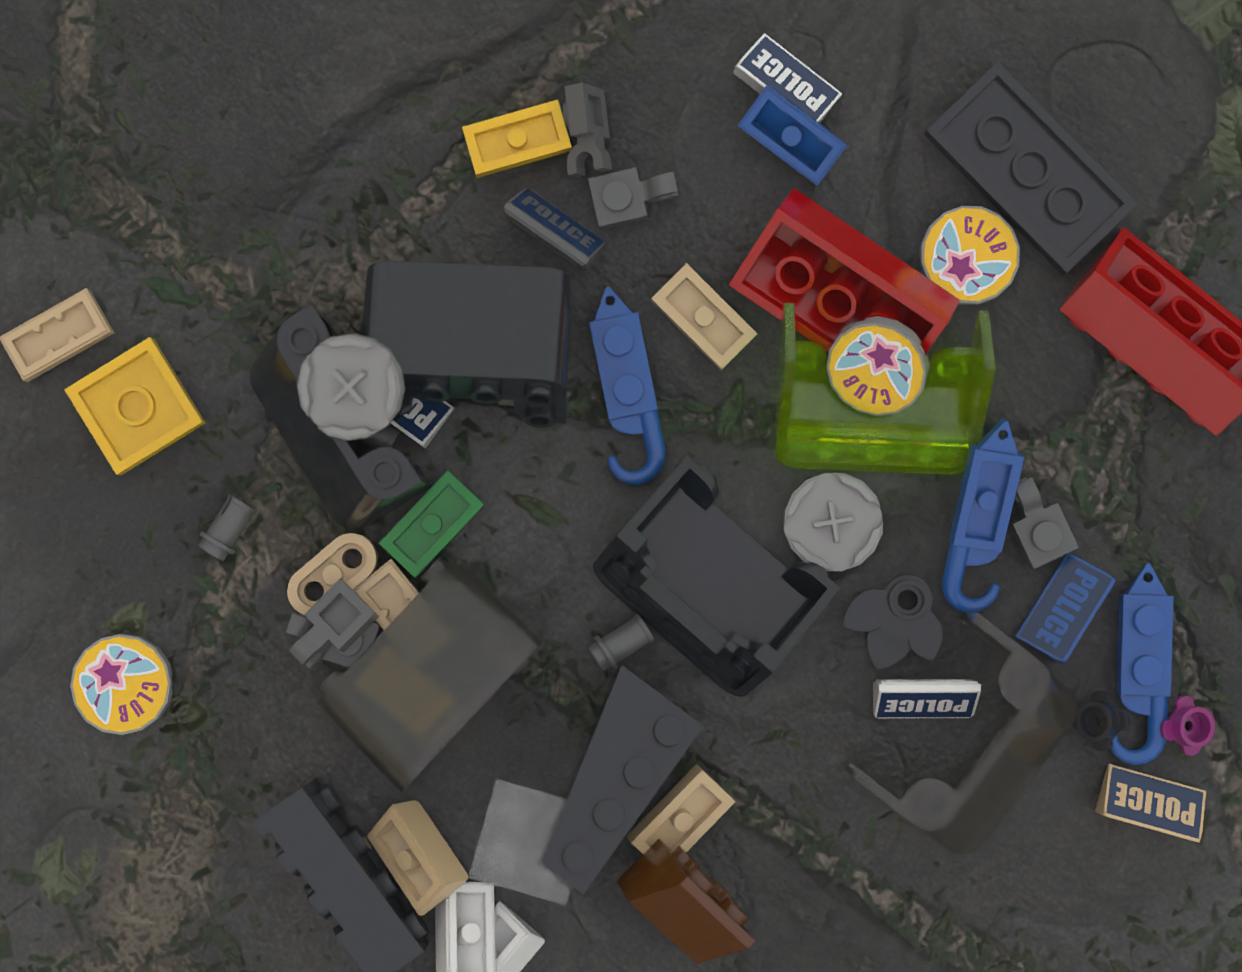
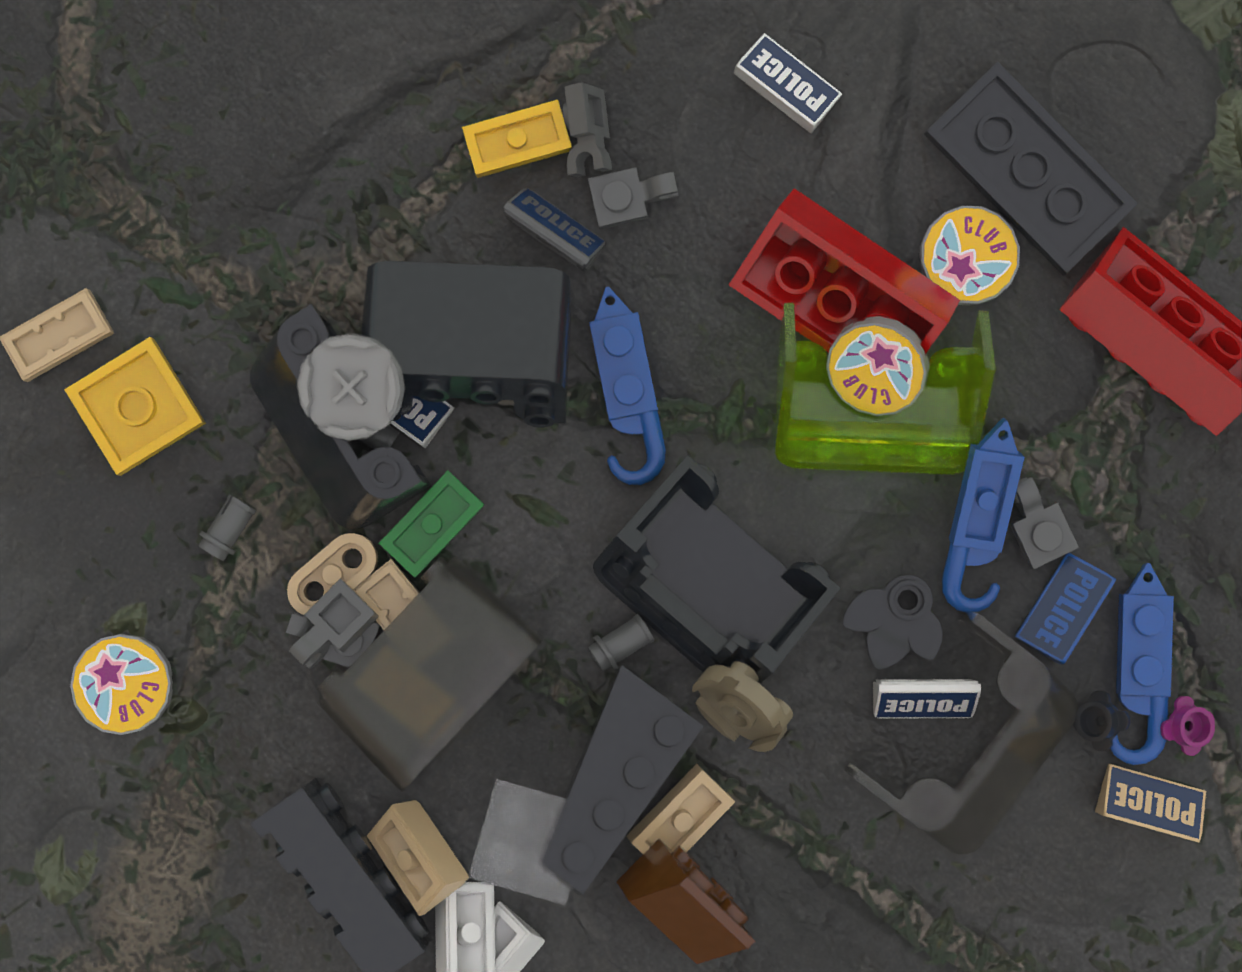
tan plate [651,263,757,371] -> none
blue slope [737,84,848,186] -> none
light grey tile [783,473,883,571] -> none
none -> dark tan plate [692,661,793,752]

